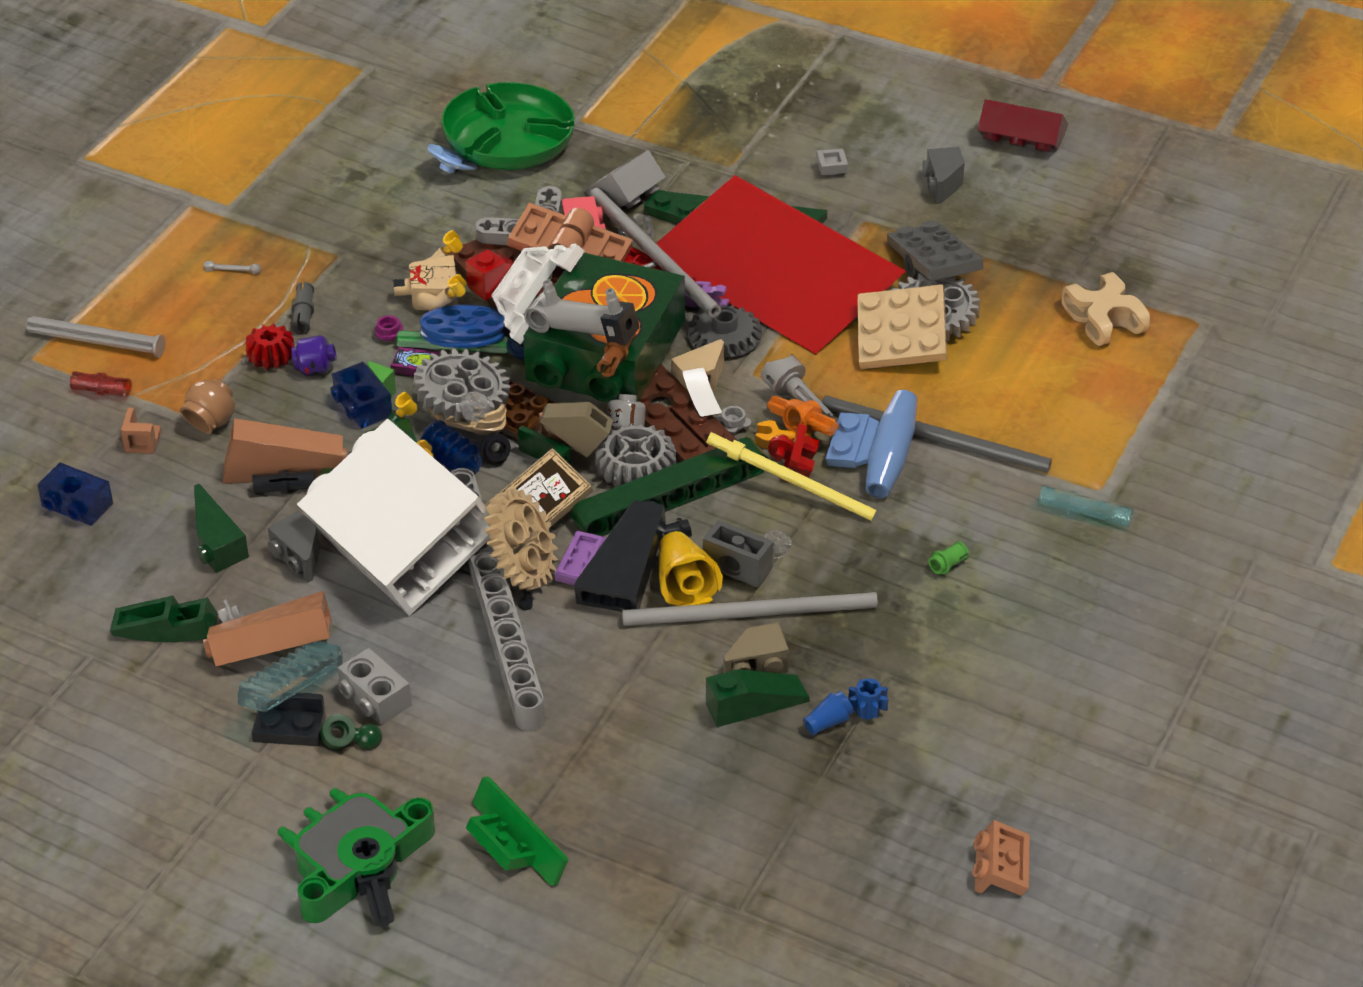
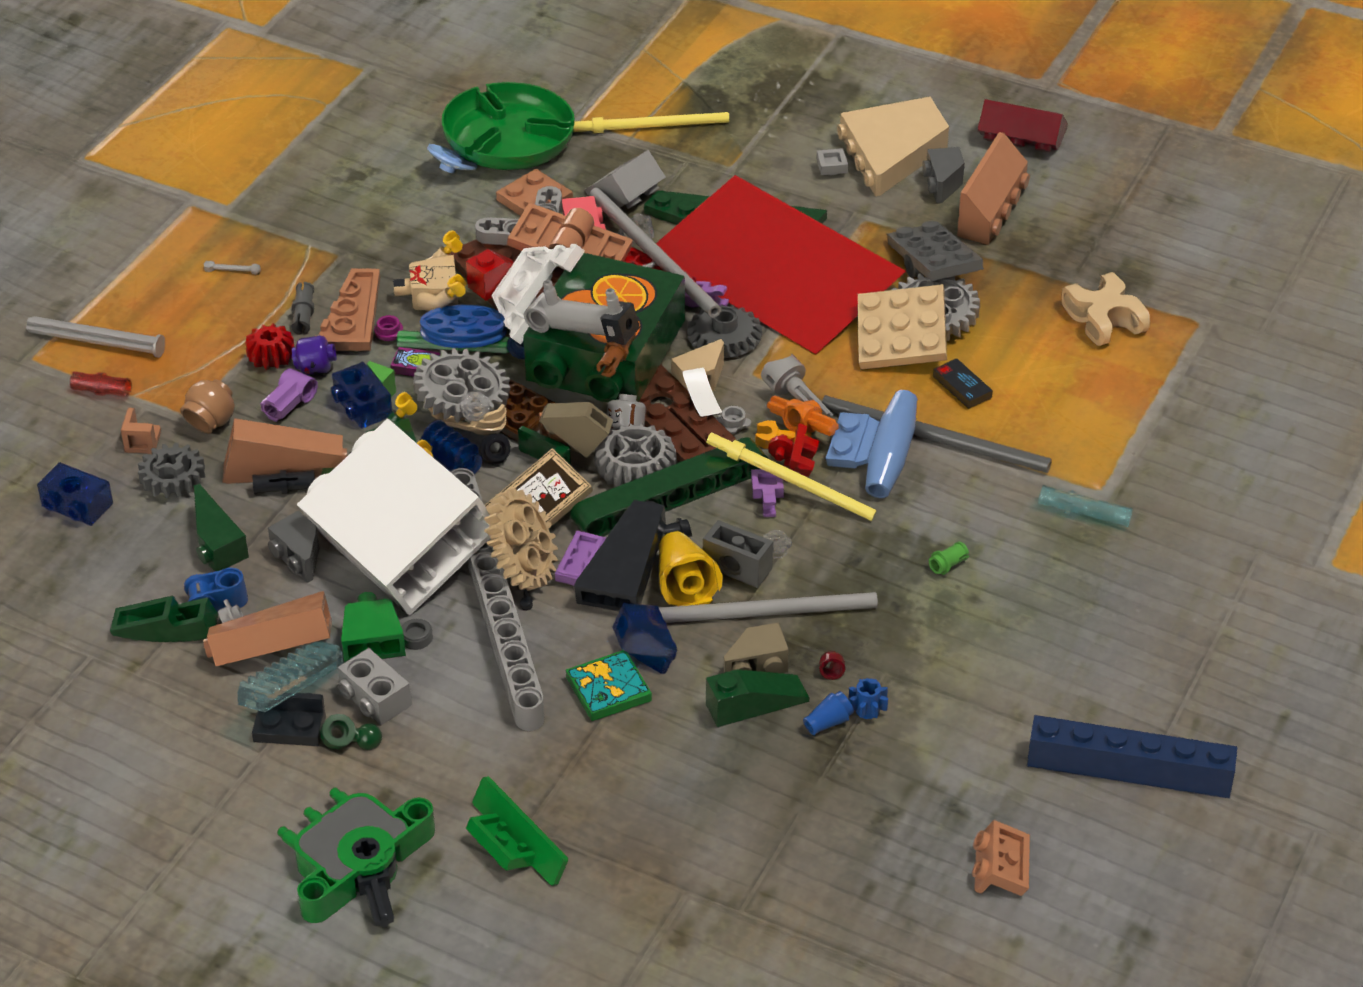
none -> dark grey gear [138,443,205,498]
none -> blue piece [184,568,248,612]
none -> medium lavender piece [260,368,318,422]
none -> nougat wing [315,269,380,351]
none -> green torso [341,592,406,663]
none -> dark grey tile [401,619,433,650]
none -> nougat plate [496,169,573,216]
none -> tile [566,650,652,721]
none -> light yellow bar [573,112,729,134]
none -> clear blue slope [612,603,678,674]
none -> medium lavender plate [751,469,784,517]
none -> dark red hinge [819,651,846,680]
none -> tan slope [837,97,949,196]
none -> black tile [933,358,993,409]
none -> nougat slope [957,132,1030,245]
none -> dark blue brick [1027,715,1238,798]

